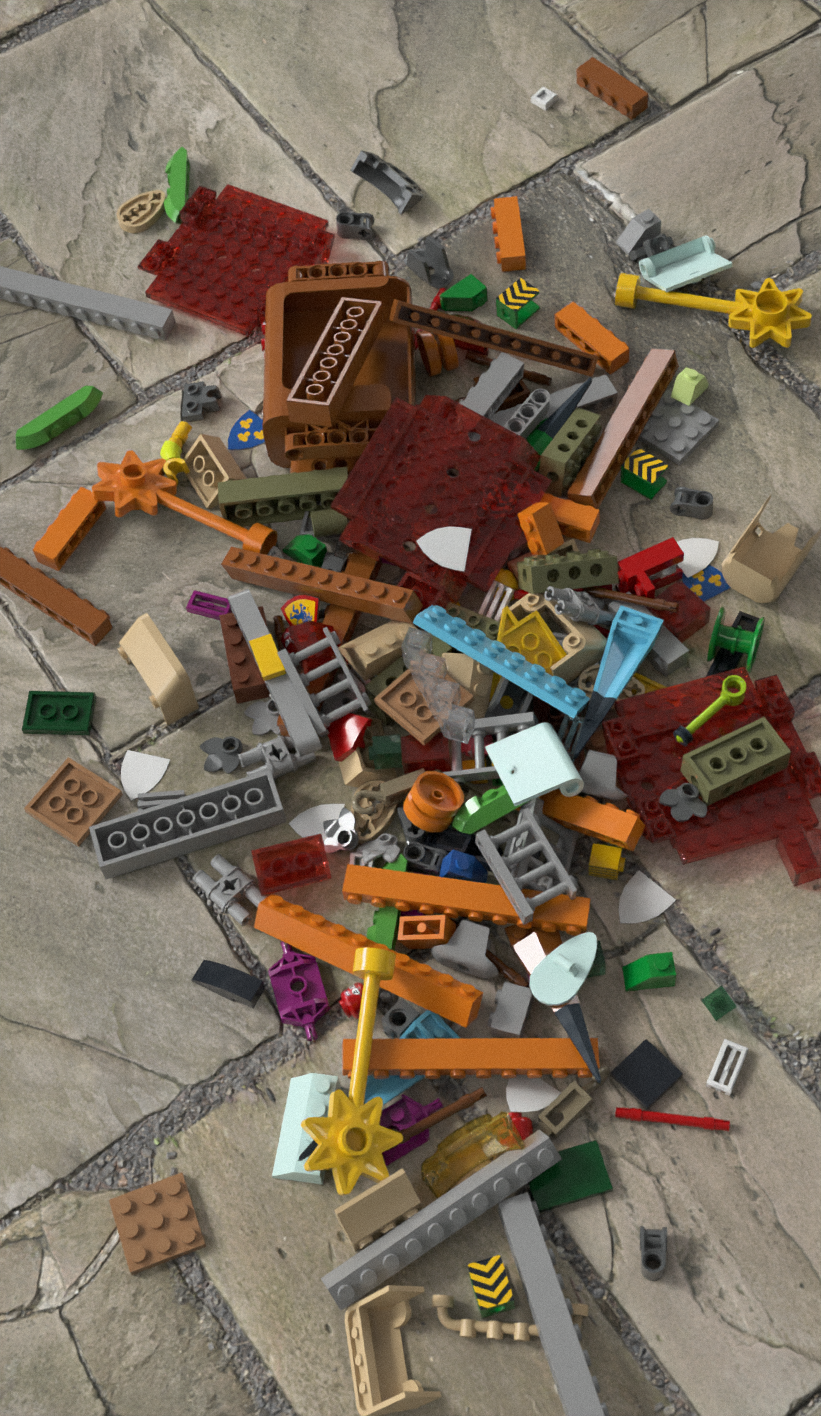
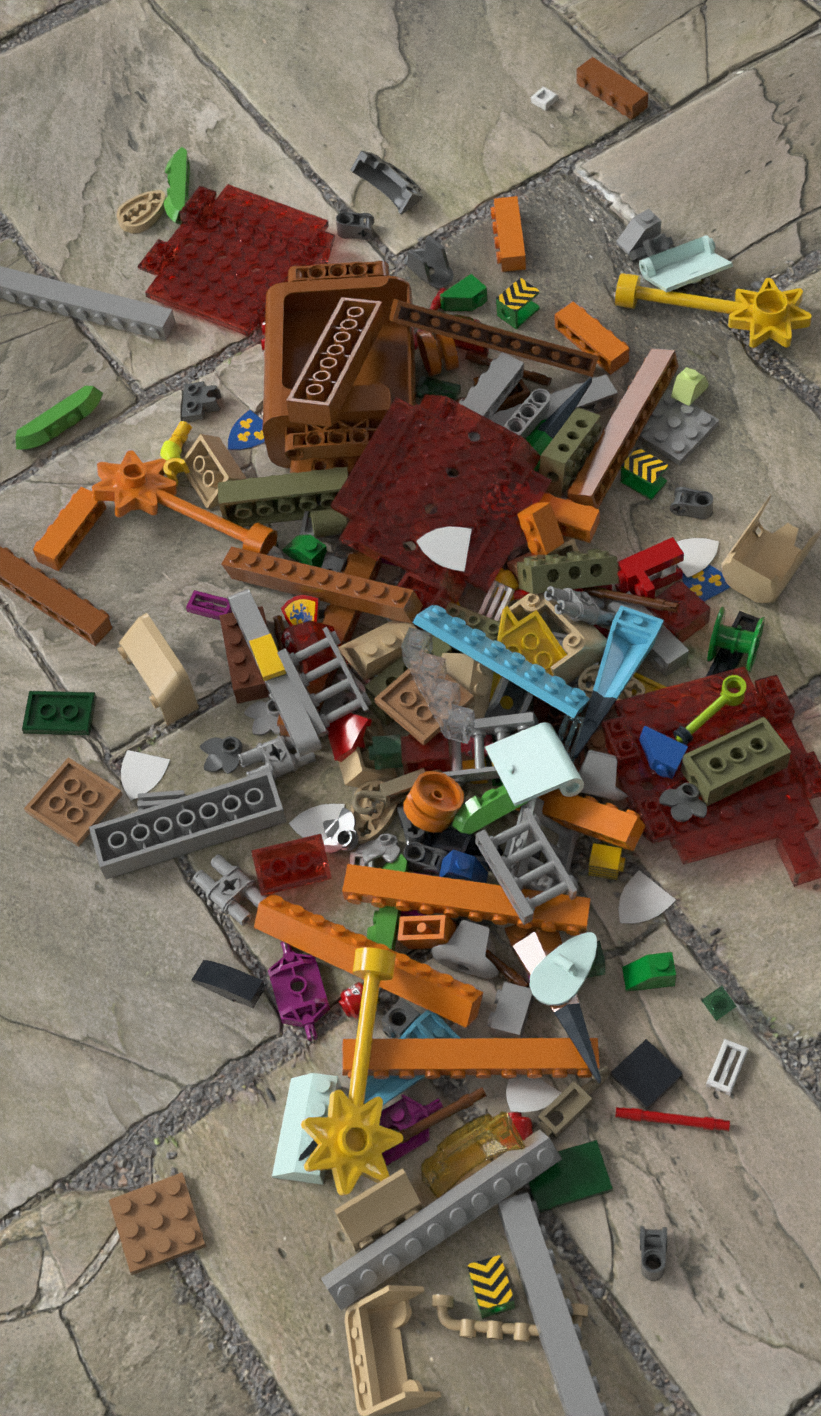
none -> clear green plate [416,376,461,405]
none -> blue slope [639,726,688,779]

